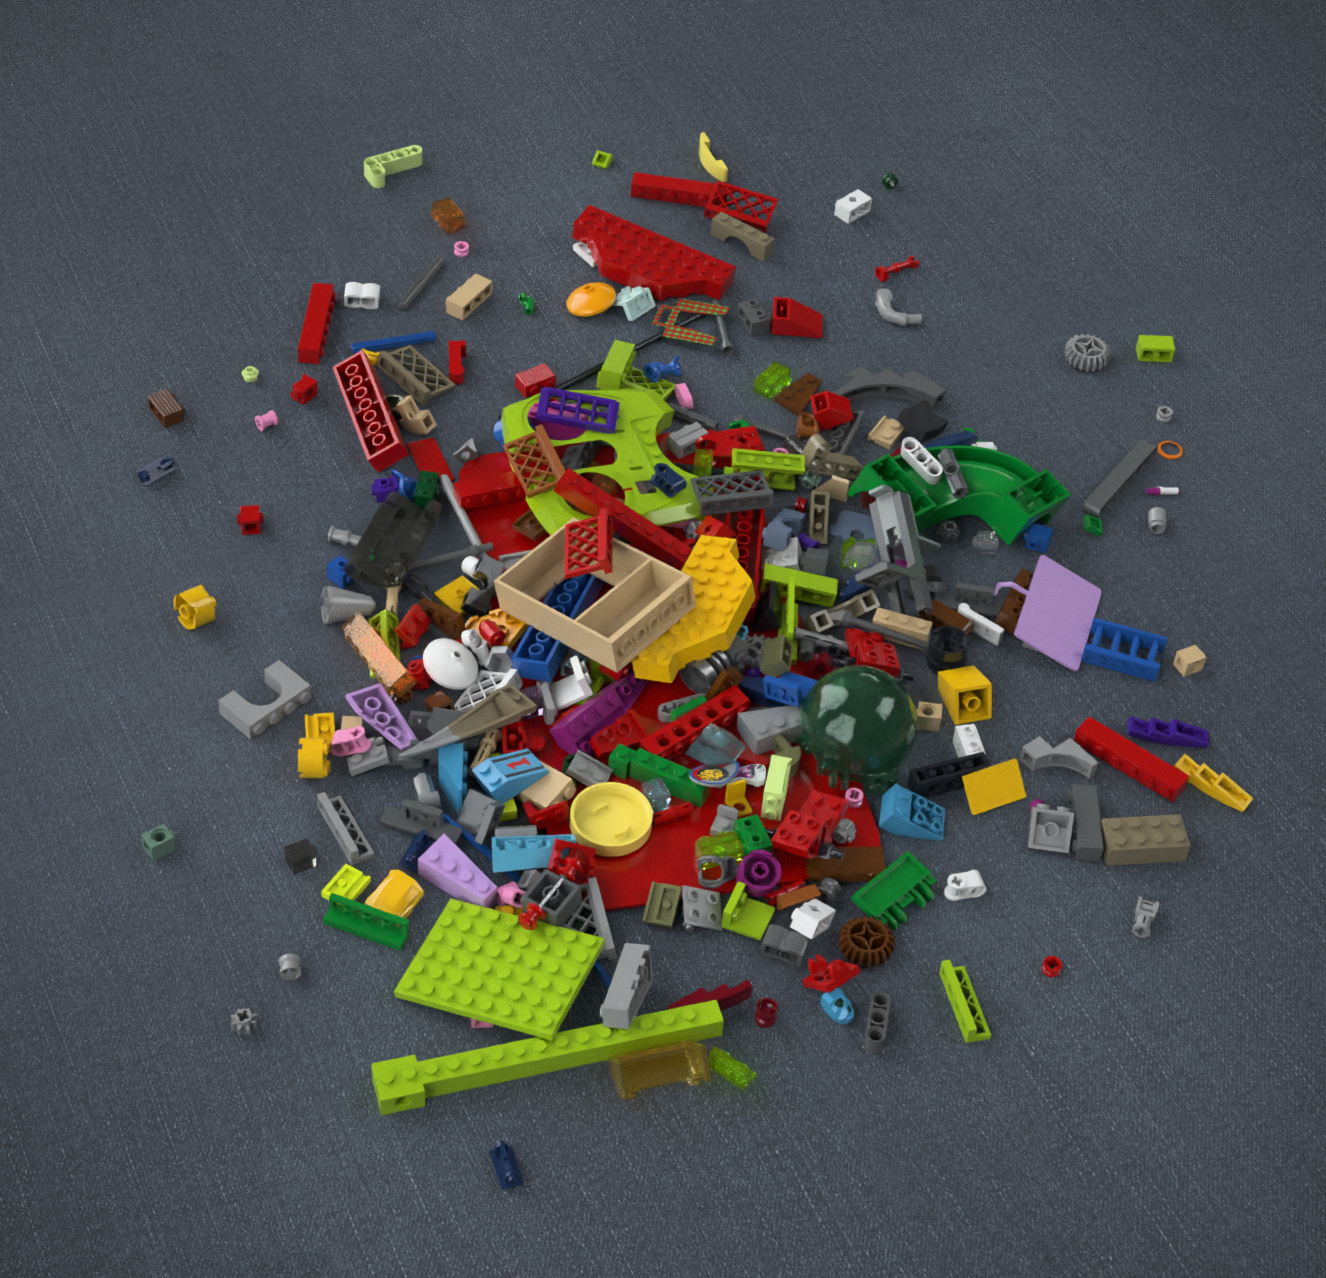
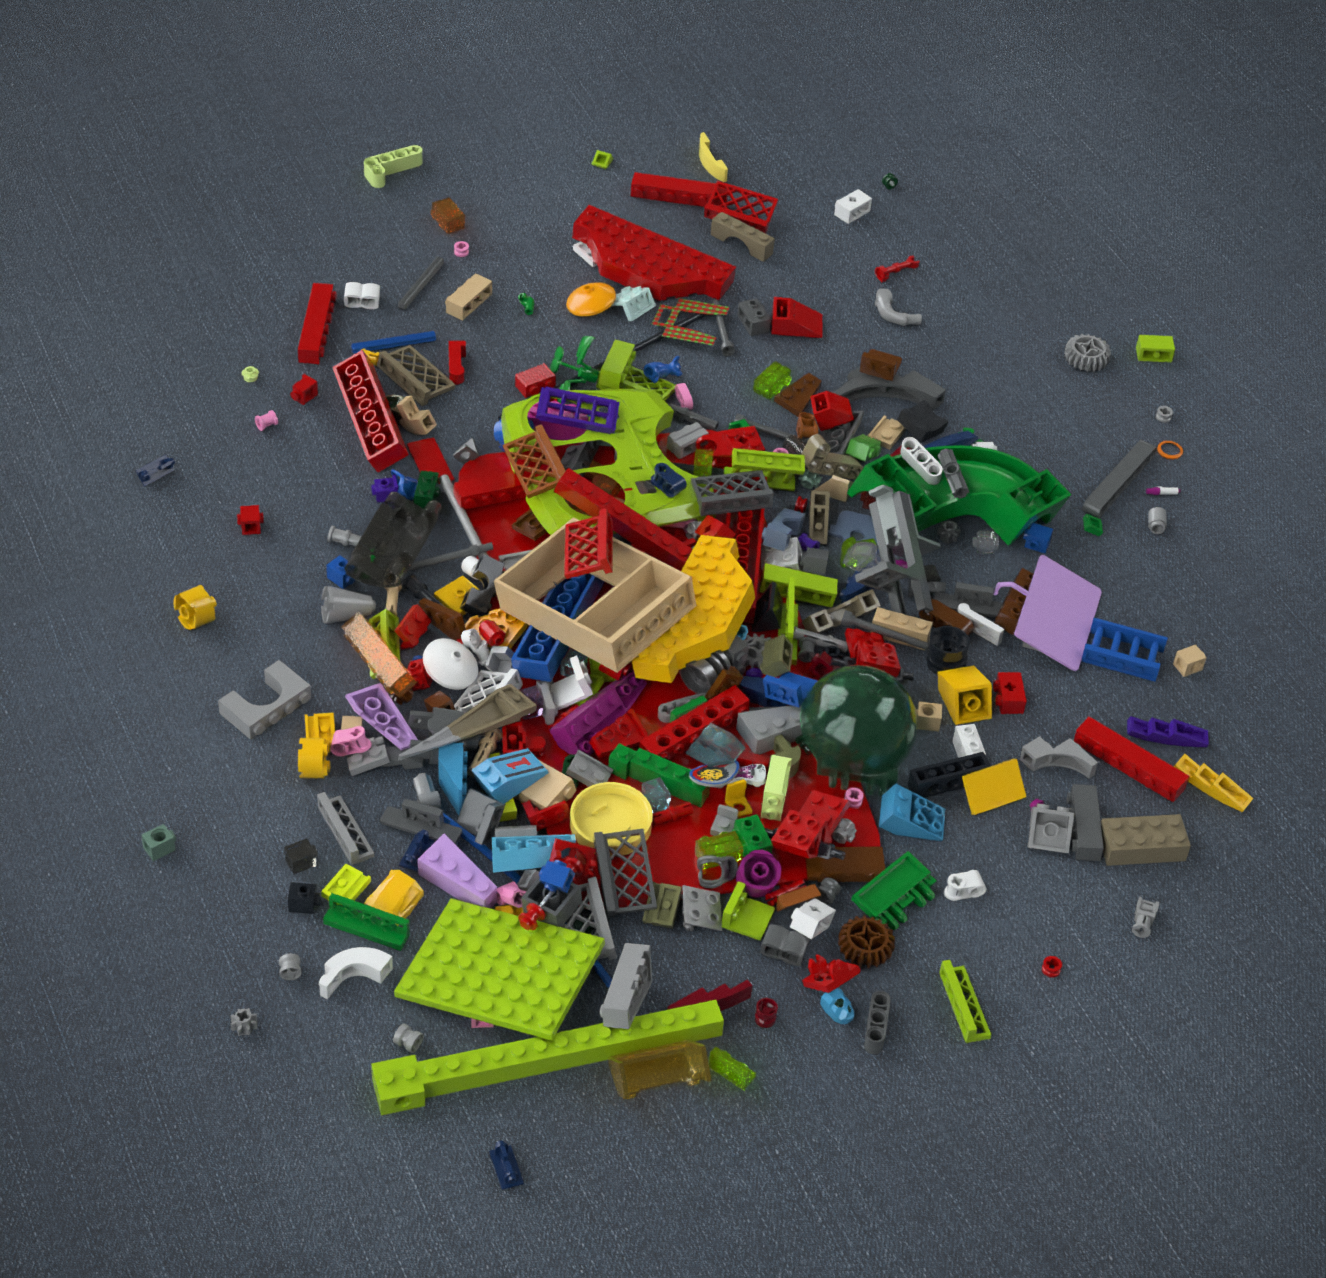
reddish brown brick [148,389,186,428] -> none
none -> black brick [287,882,320,914]
none -> white arch [319,947,393,1000]
none -> light grey wheel [393,1023,424,1053]
none -> blue brick [539,860,575,893]
none -> green plant [550,336,599,404]
none -> dark grey fence [593,829,657,918]
none -> bright green brick [846,434,882,462]
none -> reddish brown bracket [859,349,902,381]
none -> red brick [993,672,1026,714]

